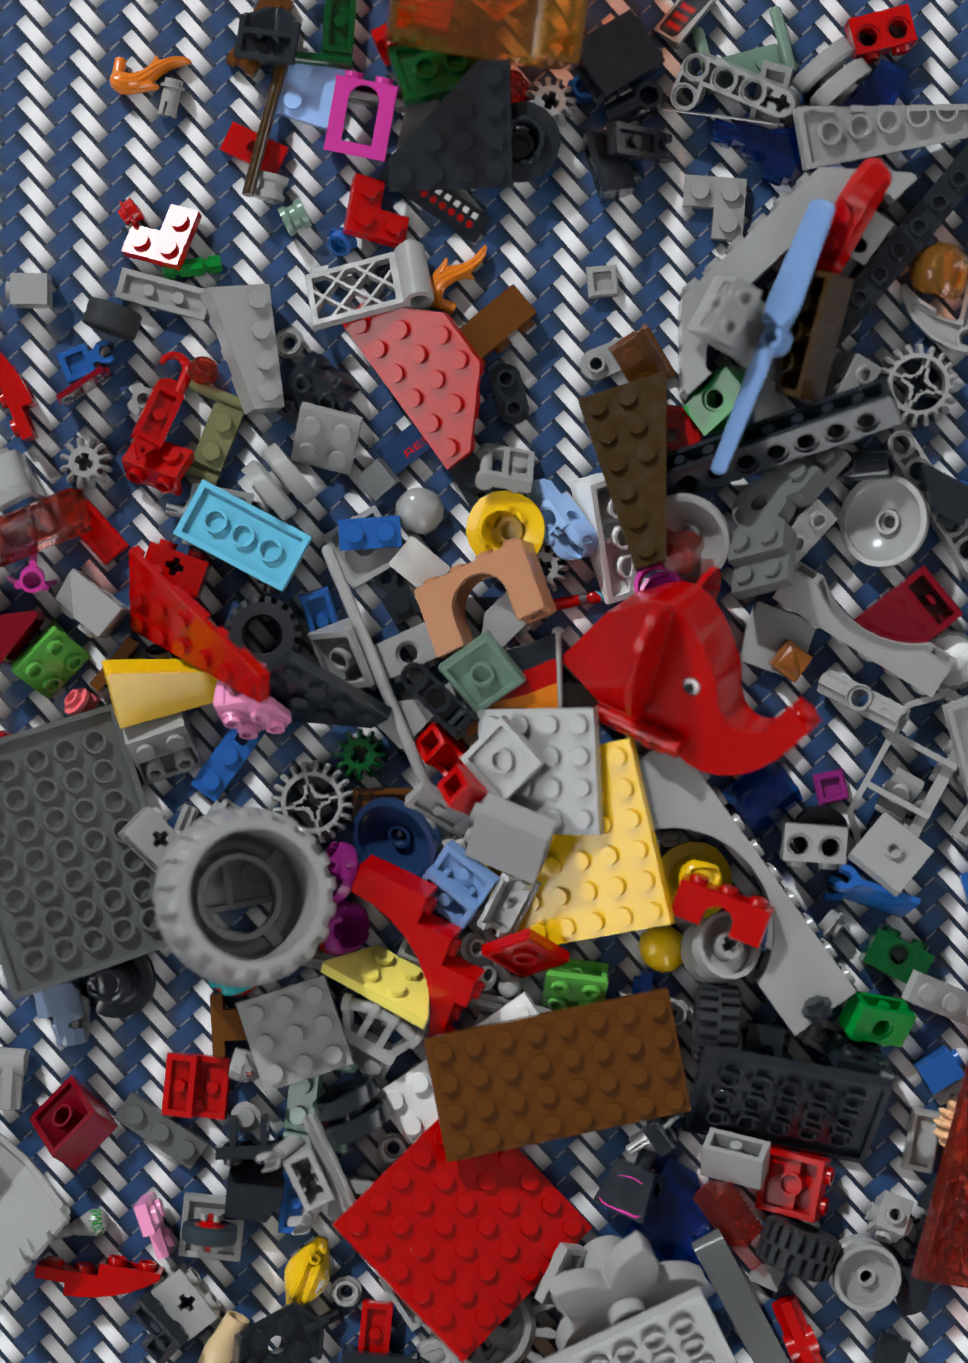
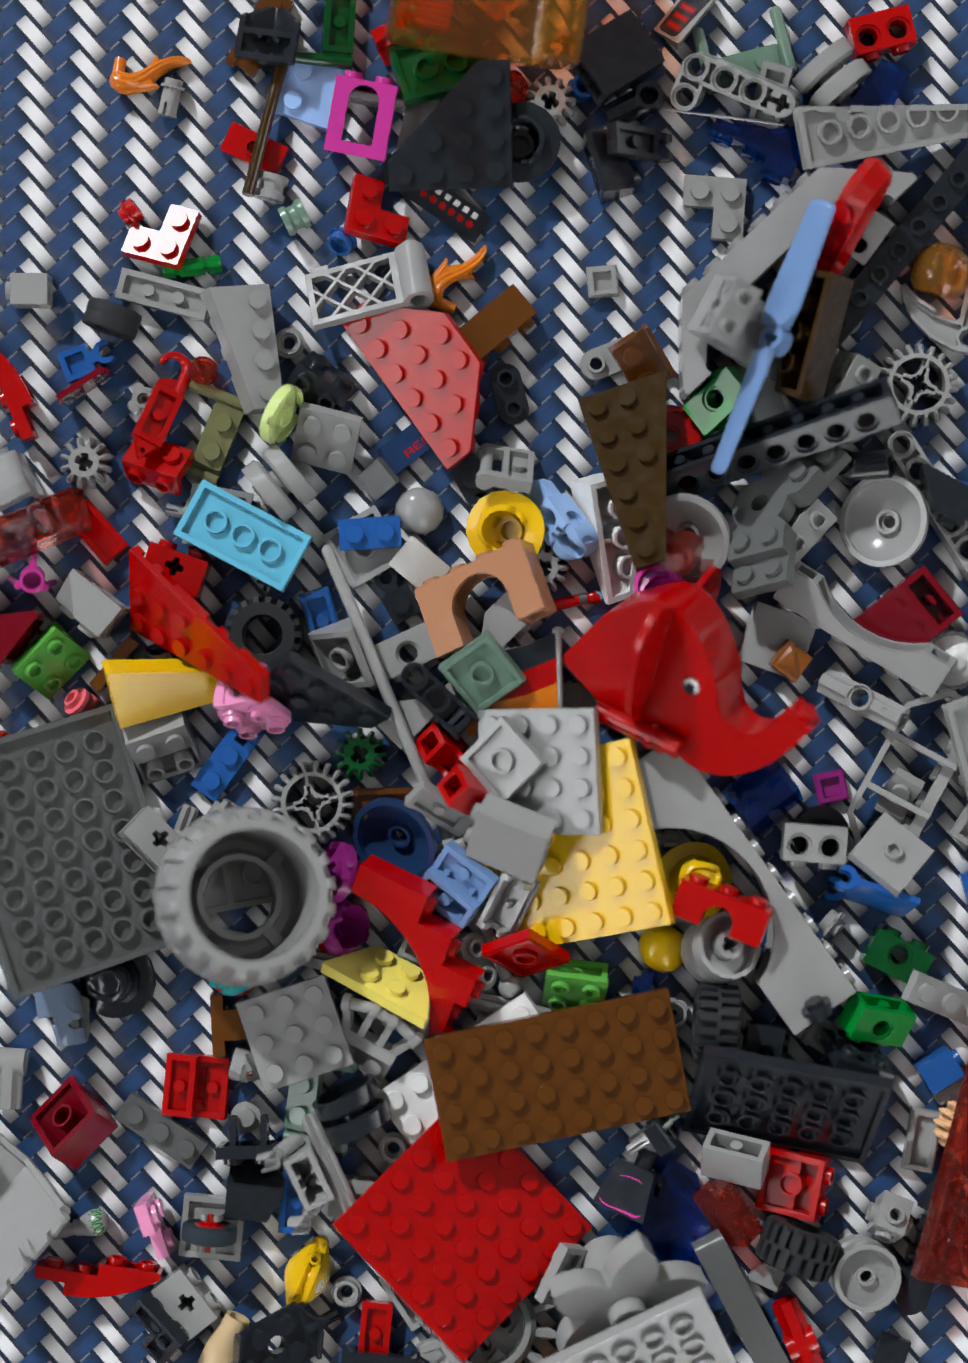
none -> yellowish green tile [259,384,303,445]

